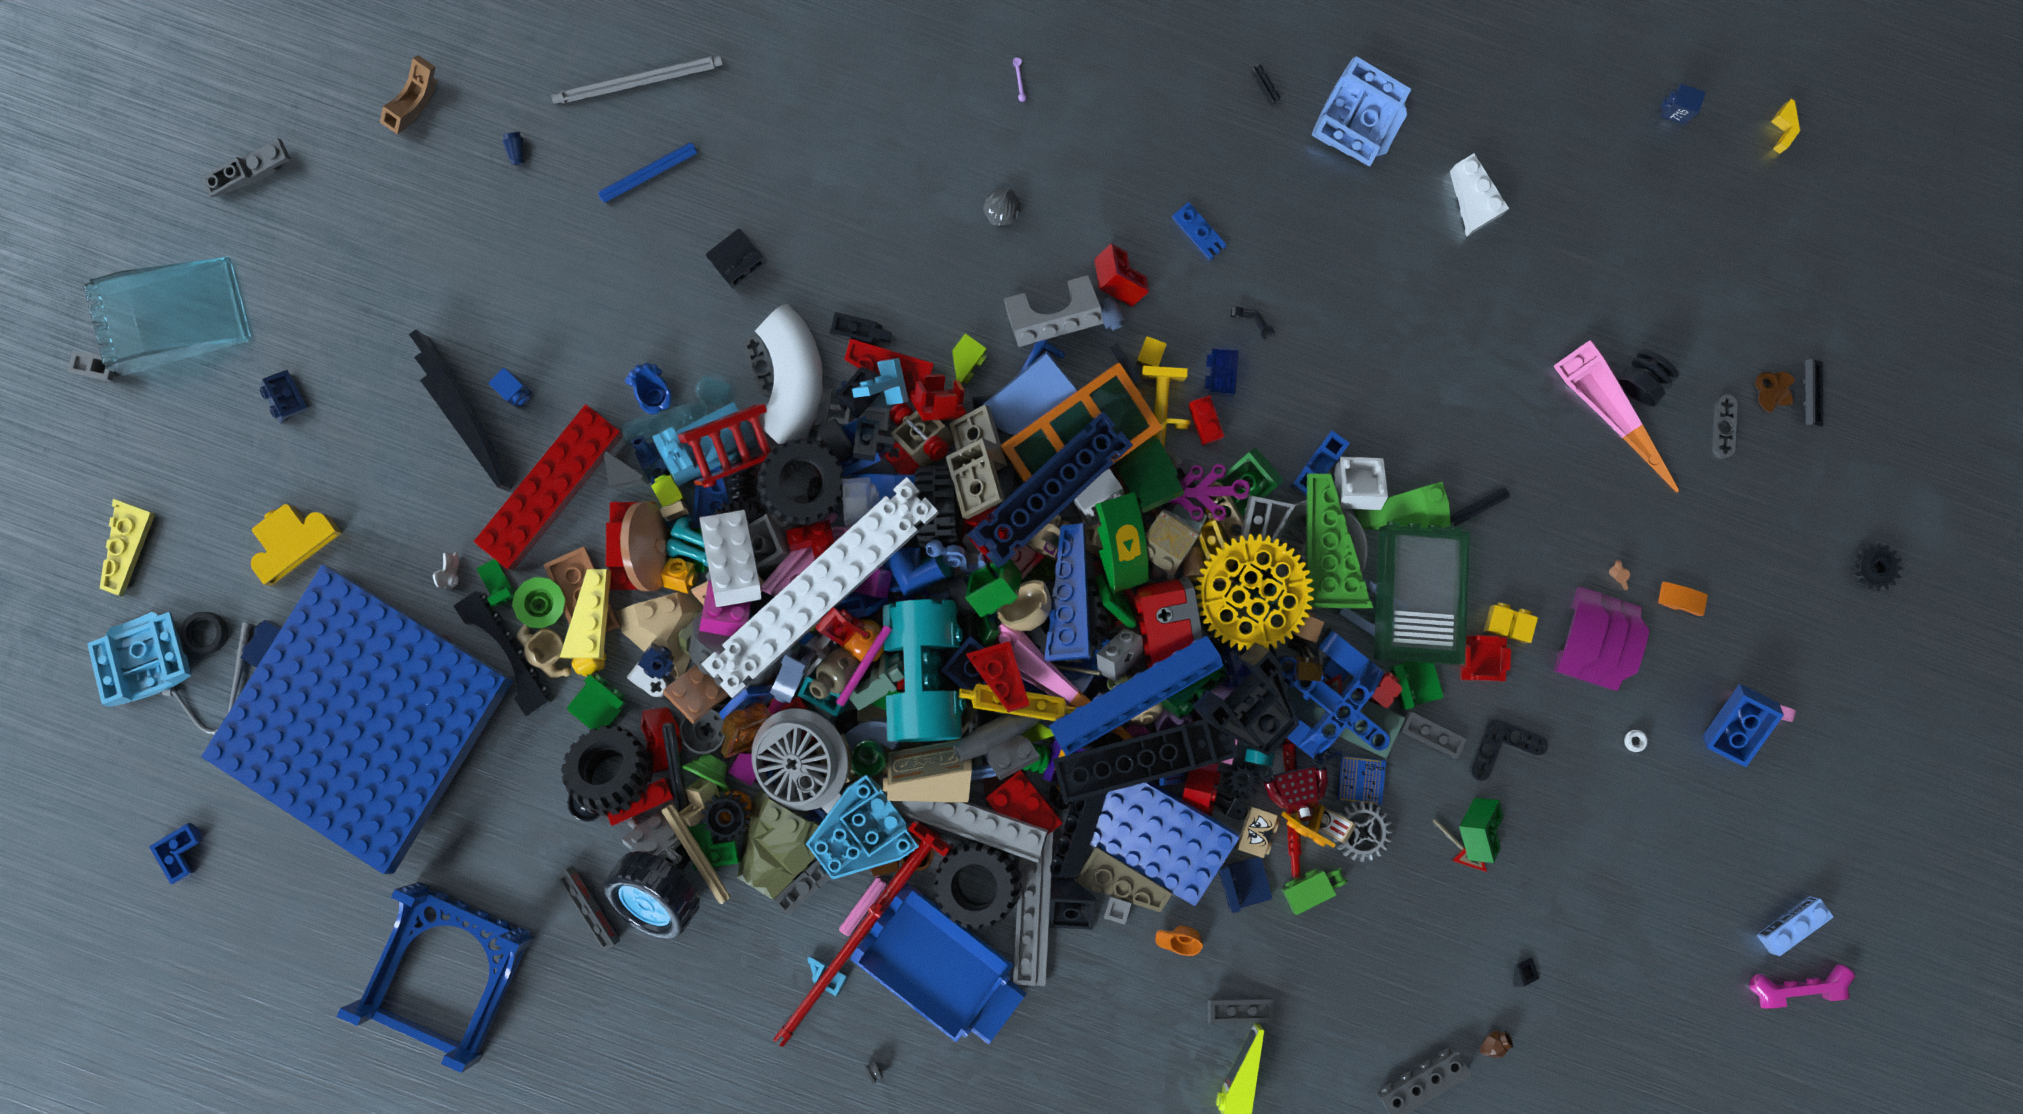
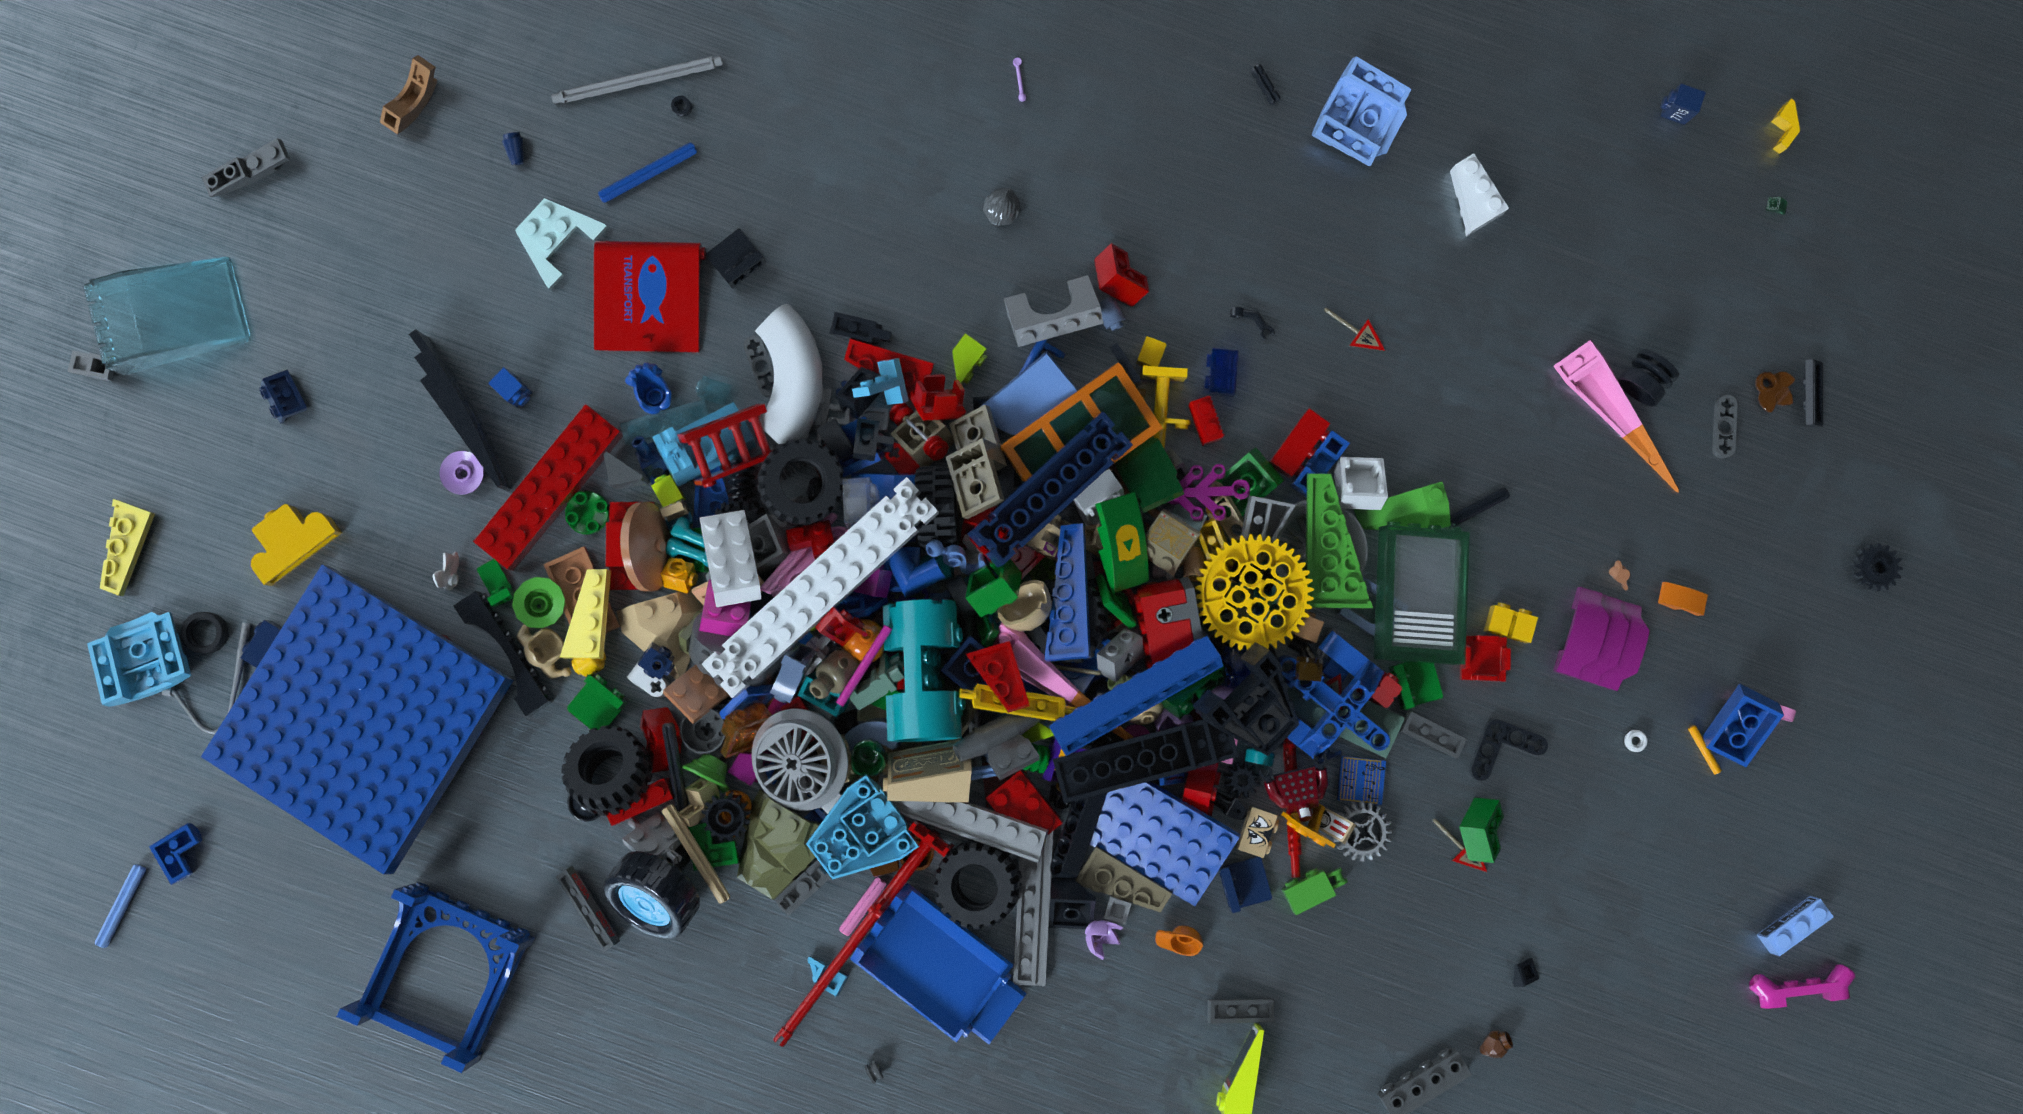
blue hinge [1172,202,1227,261] -> none
none -> light blue axle [95,864,146,948]
none -> lavender dish [439,451,484,495]
none -> light aqua wing [515,198,608,290]
none -> green dish [565,491,610,535]
none -> red door [594,241,706,352]
none -> black bush [671,95,692,117]
none -> lavender piece [1085,920,1123,960]
none -> red brick [1269,408,1331,479]
none -> piece [1324,308,1385,351]
none -> light orange piece [1688,725,1722,775]
none -> piece [1766,197,1788,215]

